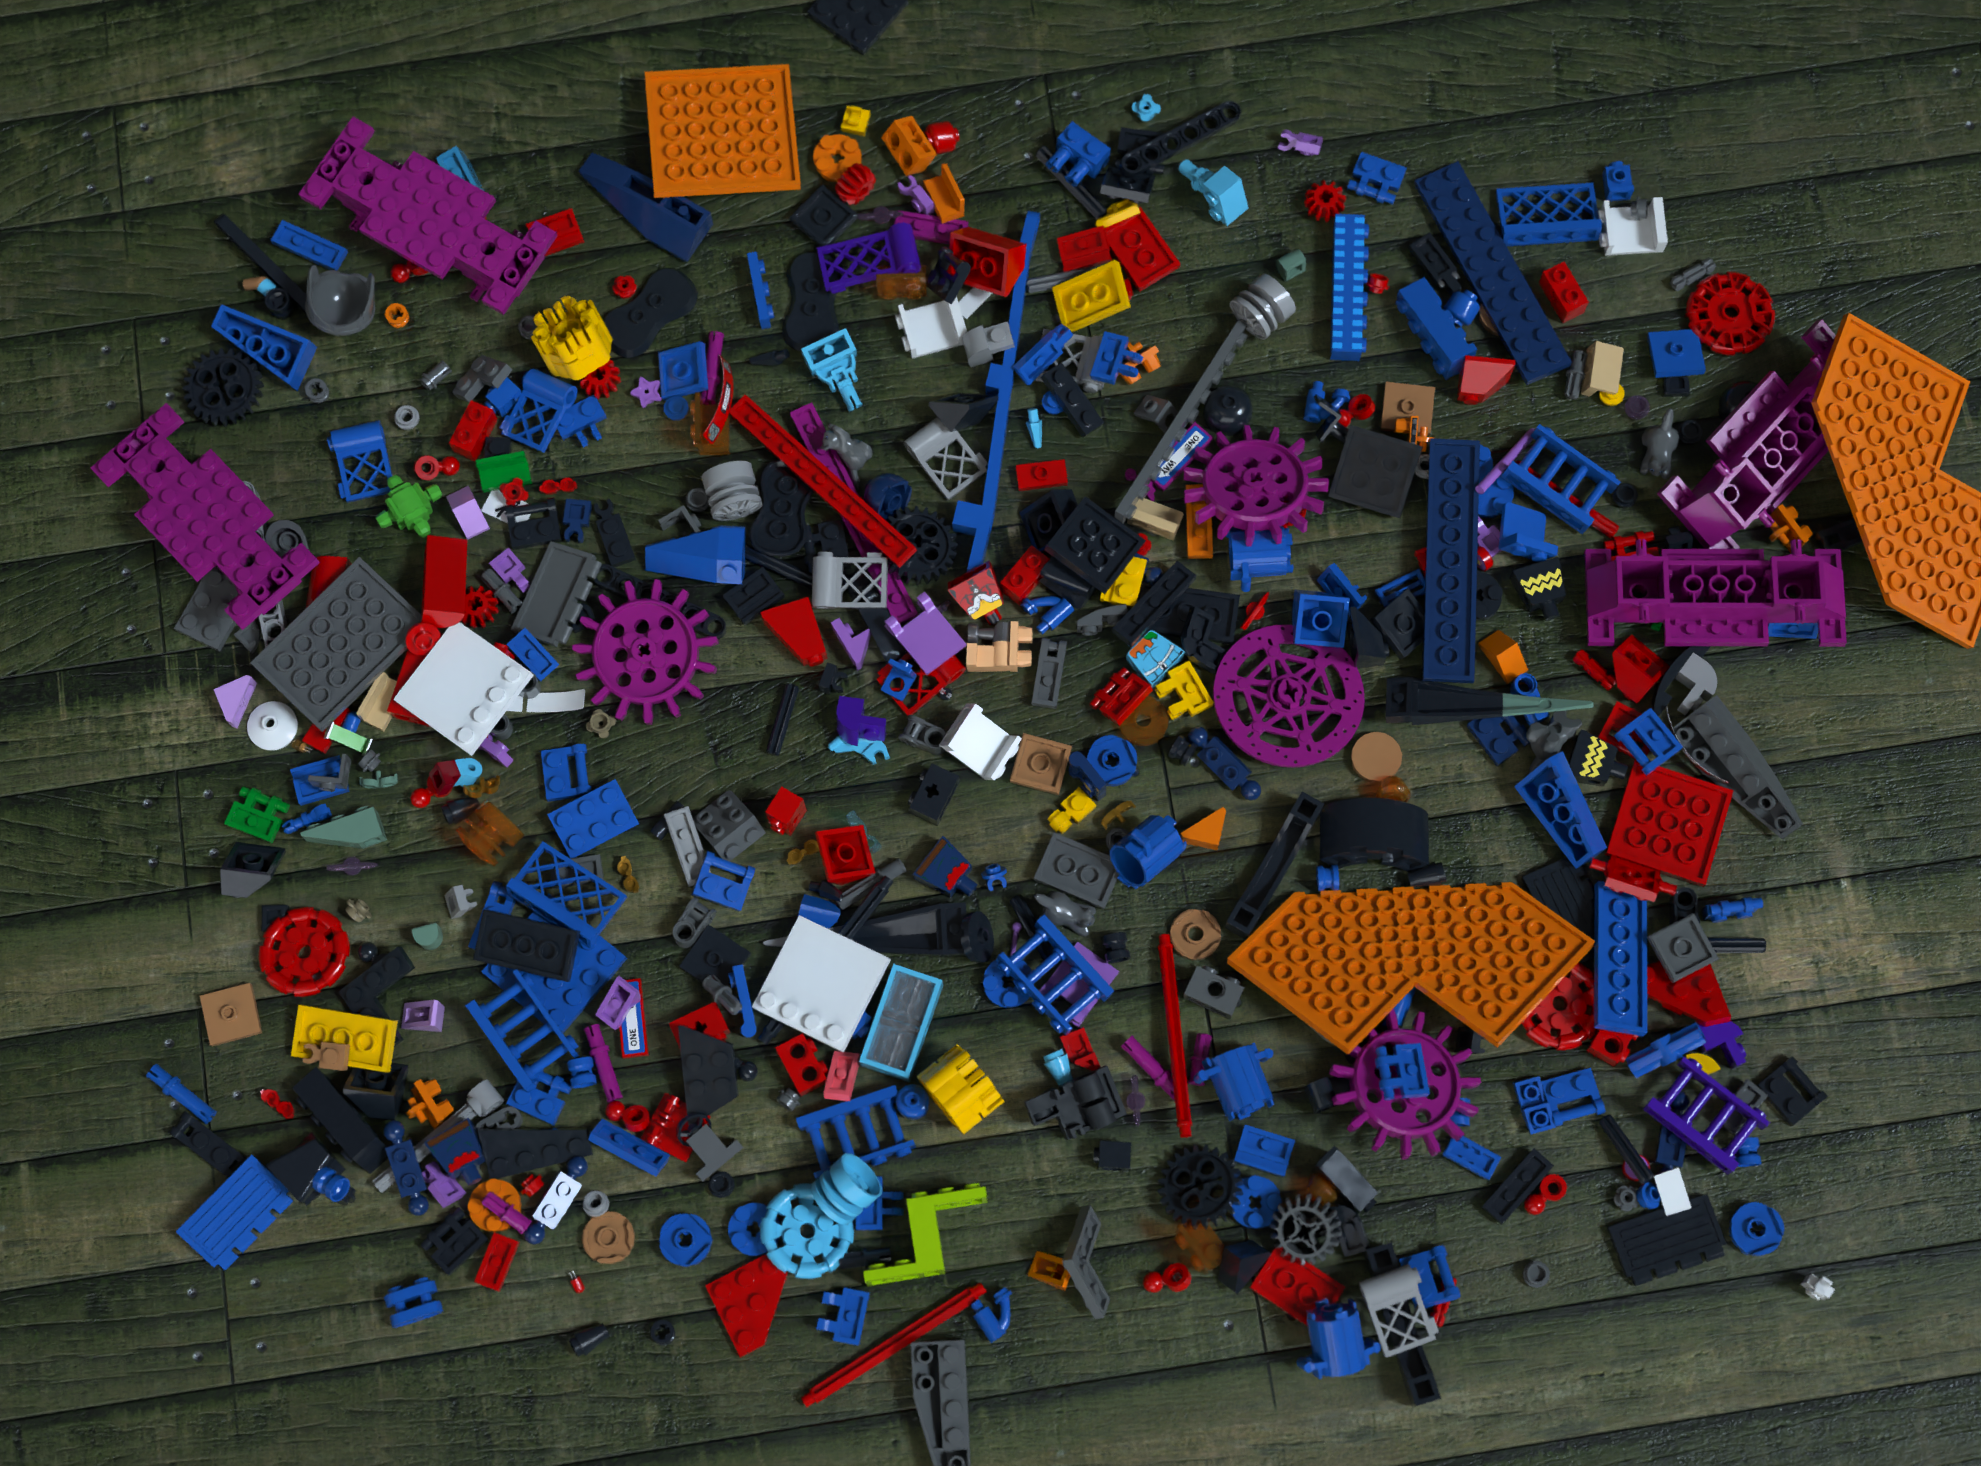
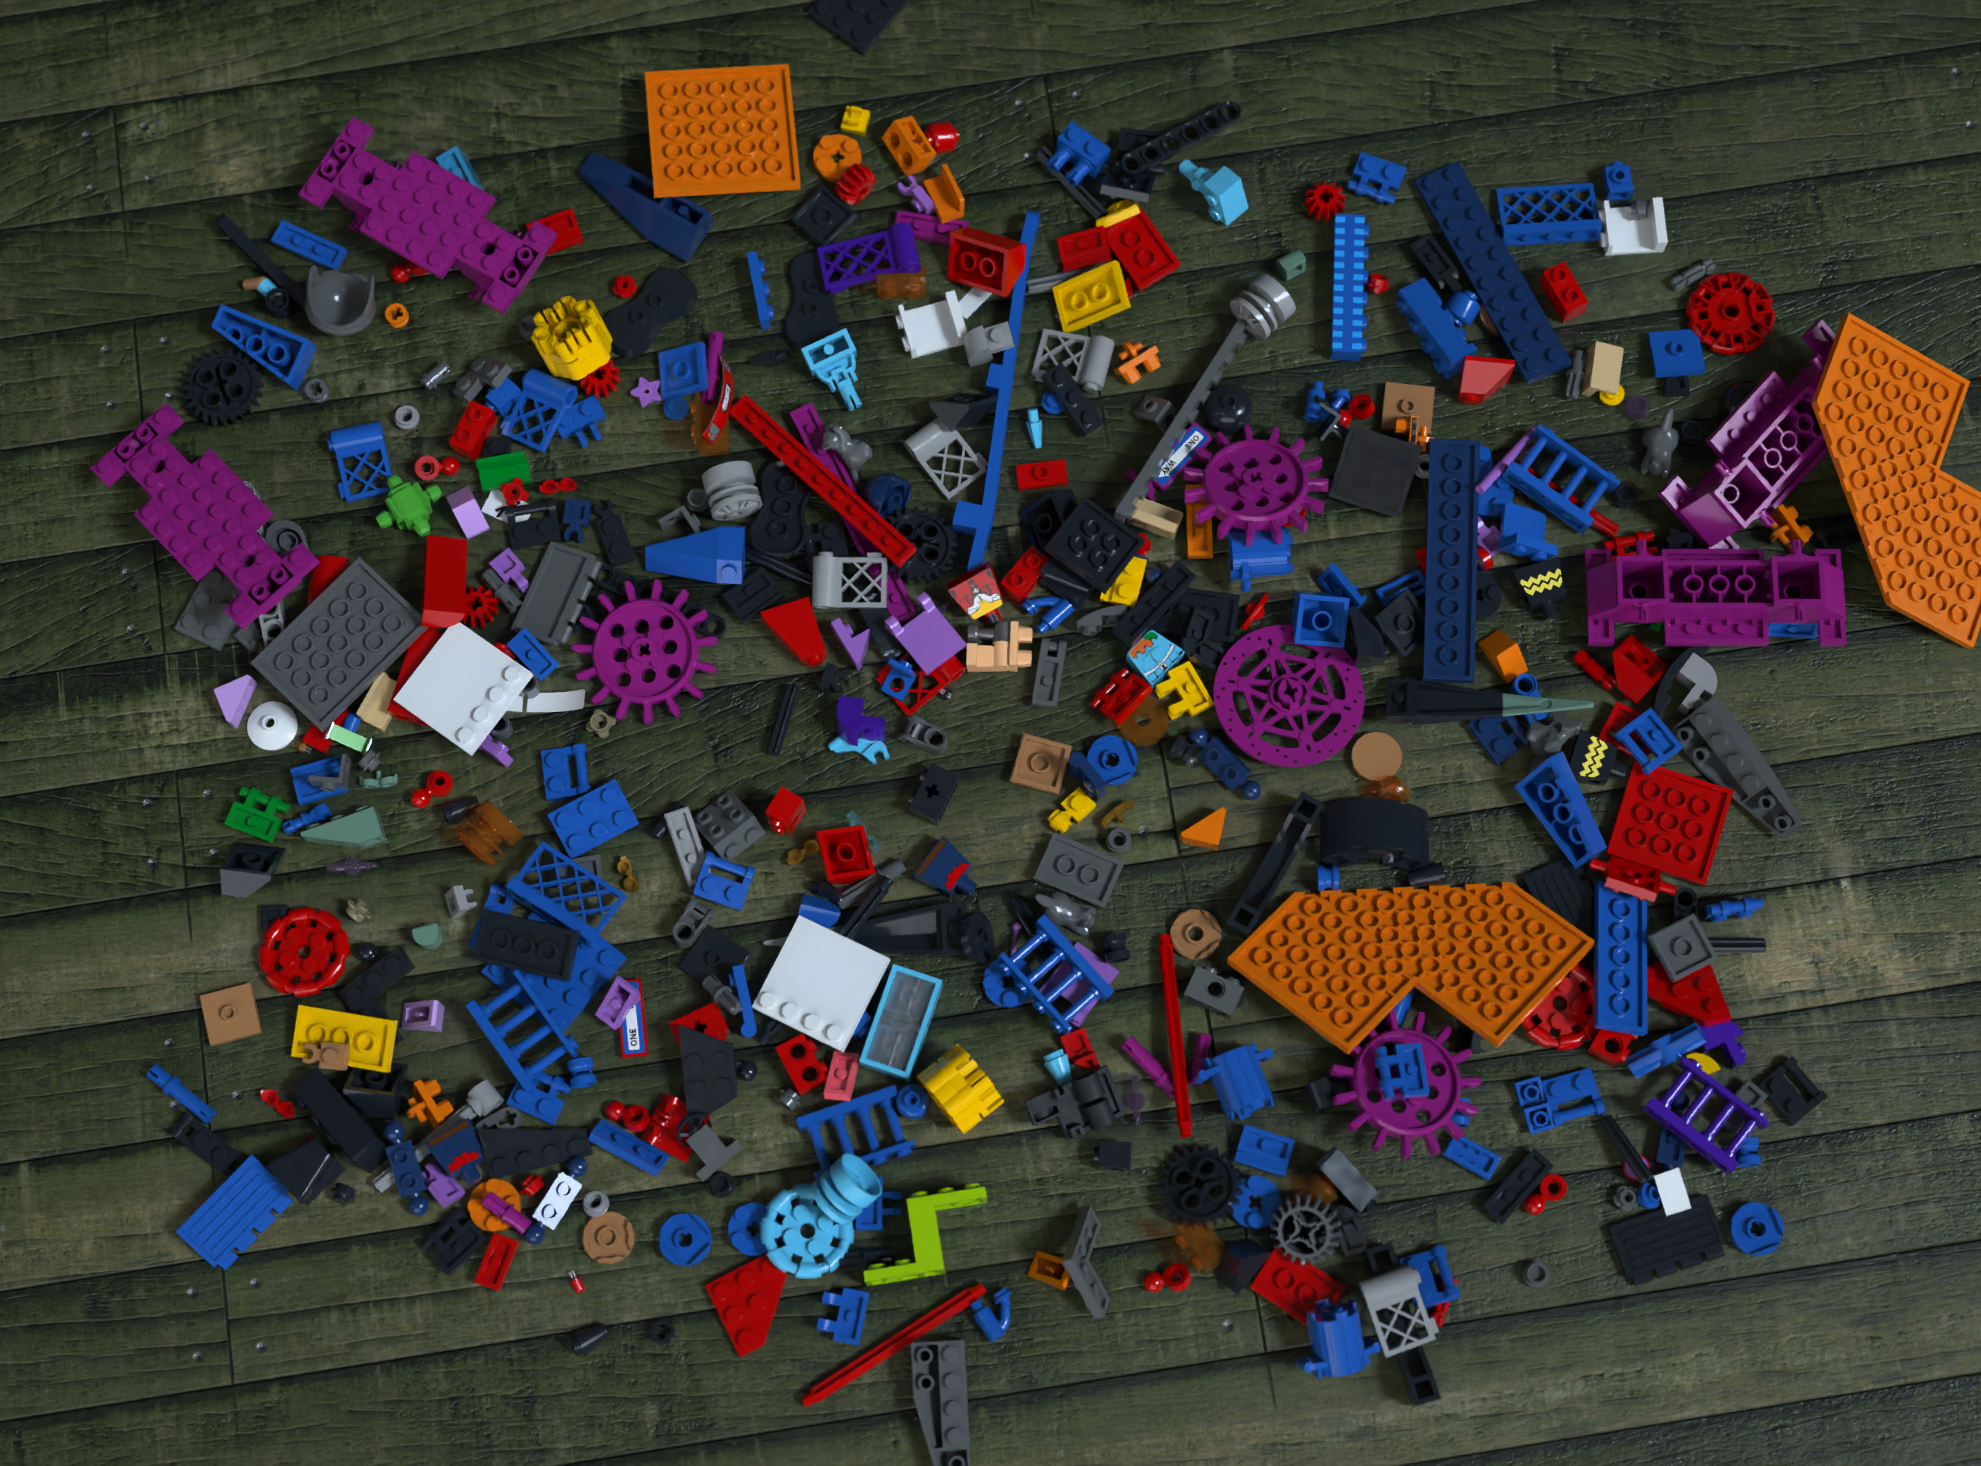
blue wheel [313,1167,350,1202] -> none
blue brick [384,1277,443,1328] -> none
red piece [405,622,441,655] -> none
leg [429,758,482,796] -> none
pearl gold piece [463,775,500,798] -> none
magenta pin [583,1024,623,1103] -> none
clear purple piece [858,206,904,224] -> none
black plate [925,247,971,304] -> none
white panel [939,704,1022,780] -> none
blue plate [981,863,1007,891] -> none
blue hinge [1013,324,1073,385] -> none
blue hinge [1090,332,1143,385] -> none
blue container [1109,815,1187,890] -> none
medium azure plate [1132,94,1161,122] -> none
medium lavender plate [1278,130,1323,156] -> none
sticker [1665,706,1729,784] -> none
white plate [1800,1274,1835,1300] -> none

